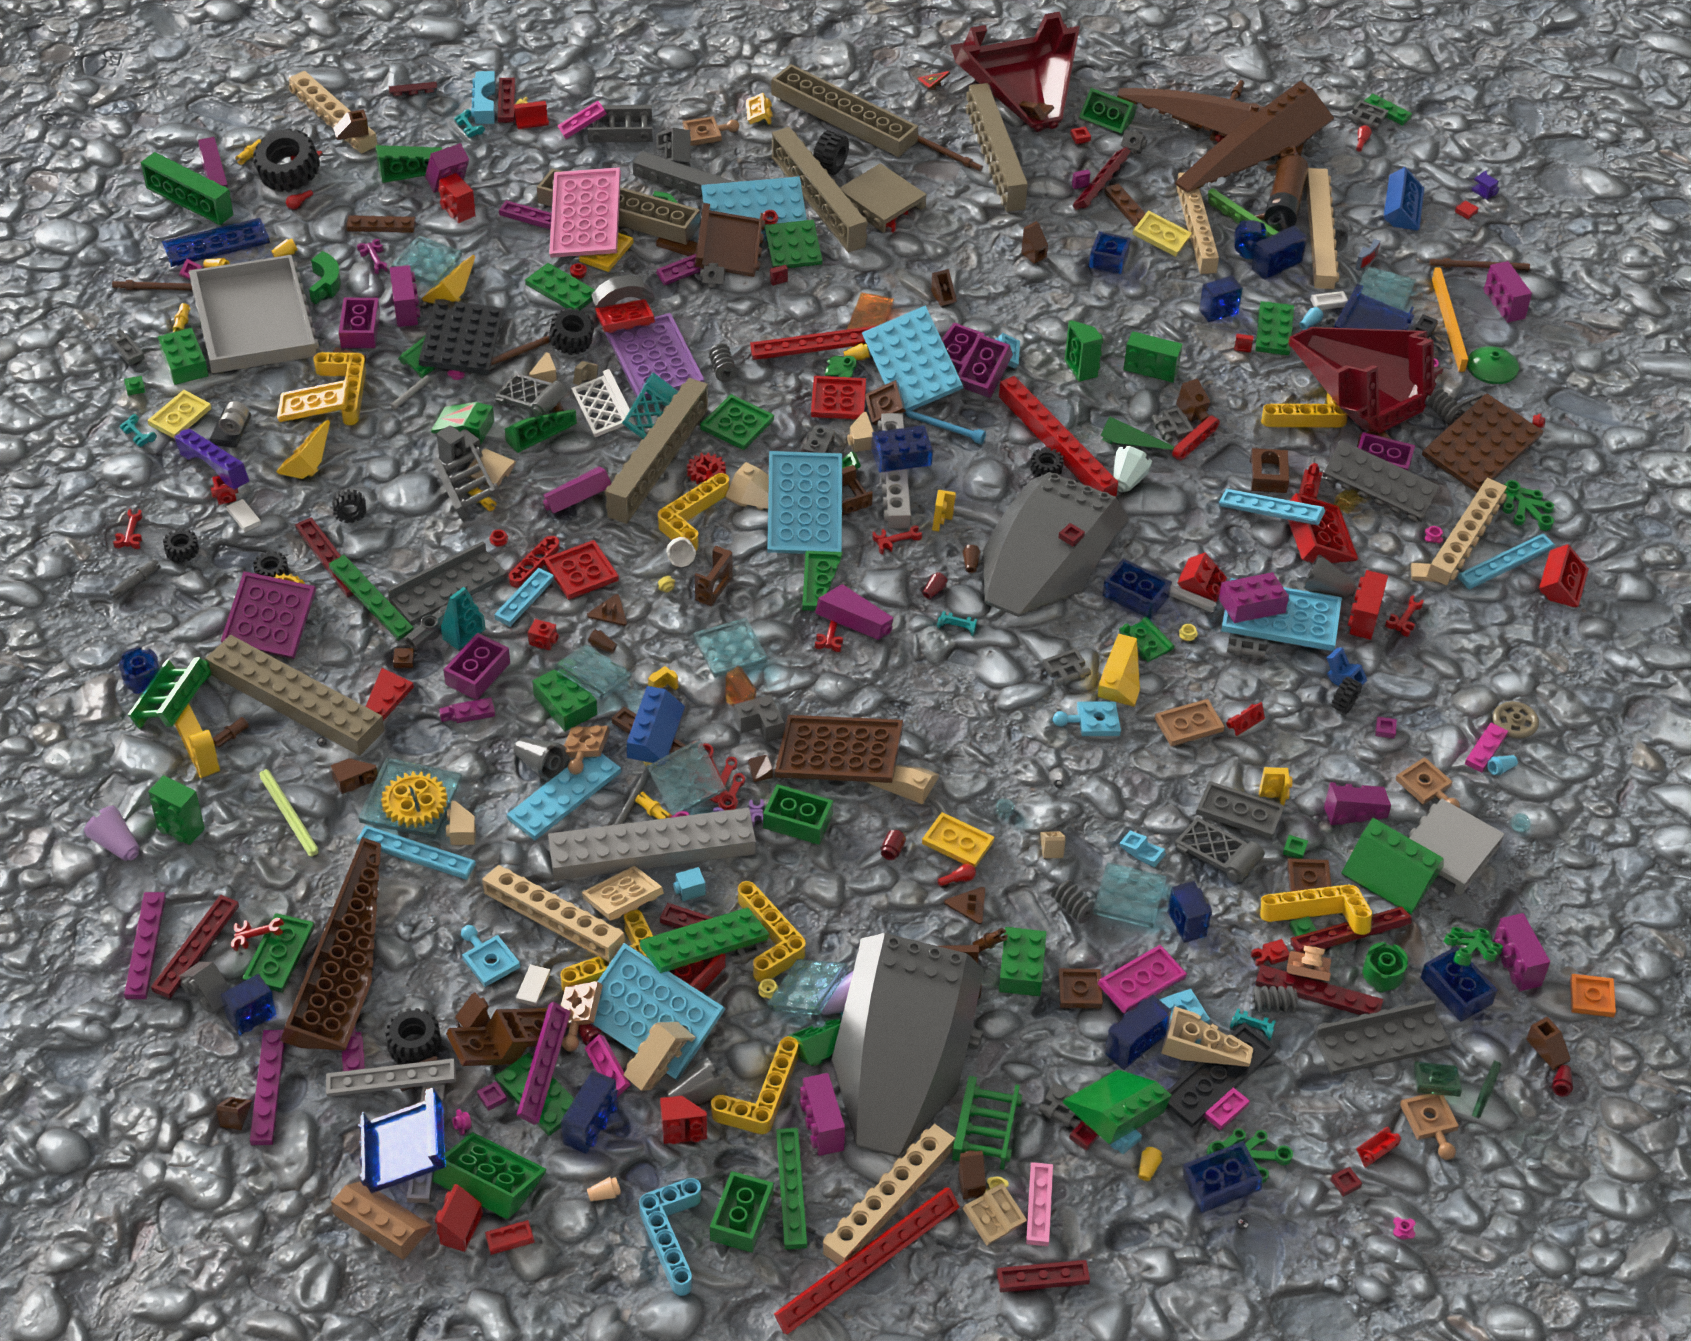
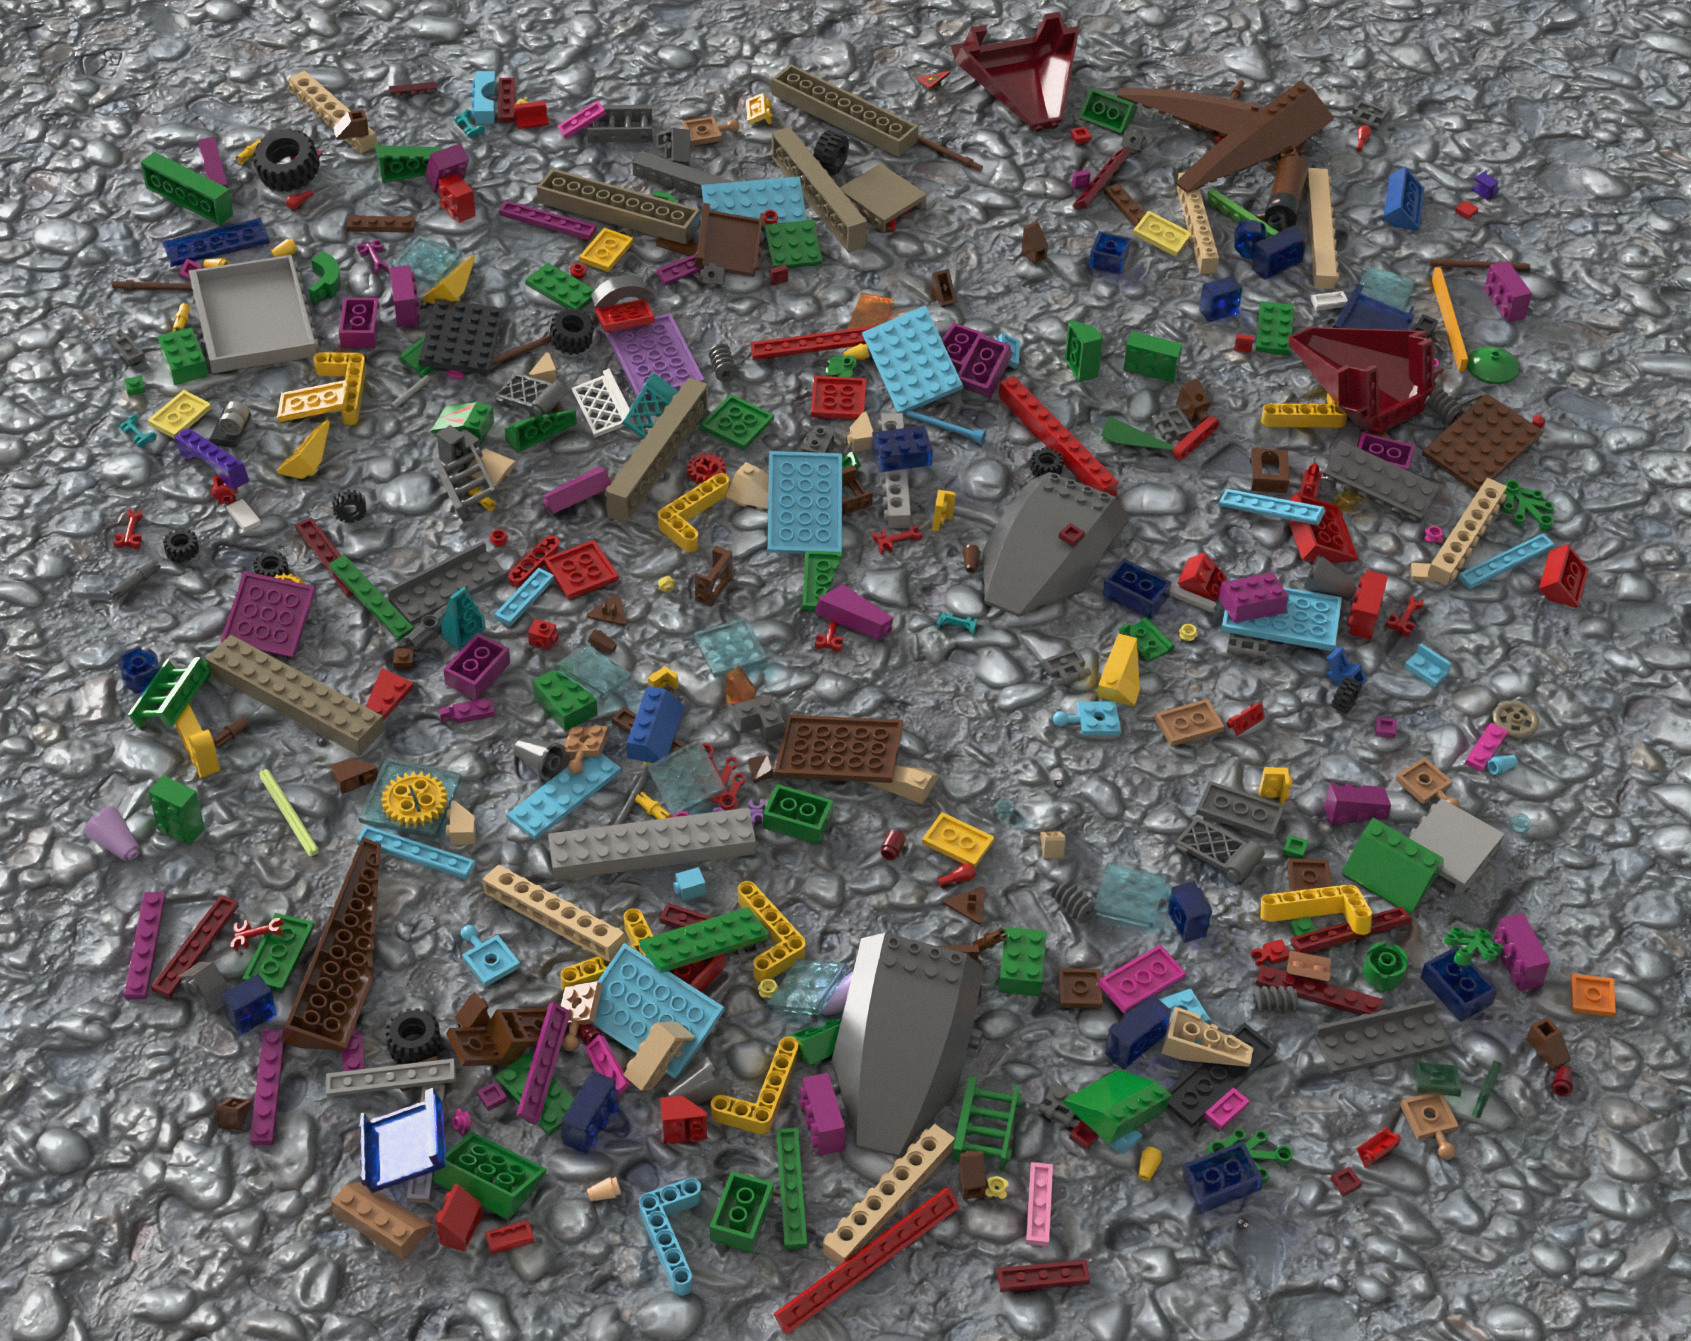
white tile [516,964,550,1007] -> none
bright pink plate [549,167,621,258] -> none
dark tan bracket [573,361,599,385] -> none
tan plate [581,866,664,921] -> none
white hair [666,537,696,568] -> none
reddish brown plate [865,380,906,425] -> none
dark red cone [922,572,948,600] -> none
tan slope [963,1183,1027,1246] -> none
dark tan brick [966,83,1028,212] -> none
reddish brown panel [1018,101,1055,120] -> none
light aqua cone [1113,446,1152,492] -> none
medium azure slope [1119,831,1166,867] -> none
teal piece [1230,1008,1276,1041] -> none
medium azure cone [1299,307,1324,330] -> none
light nougat wheel [1301,946,1325,966] -> none
sand blue slope [1356,239,1381,270] -> none
green plate [1364,94,1412,126] -> none
dark pink plate [1393,1217,1416,1240] -> none
none -> medium azure bracket [1404,644,1451,688]

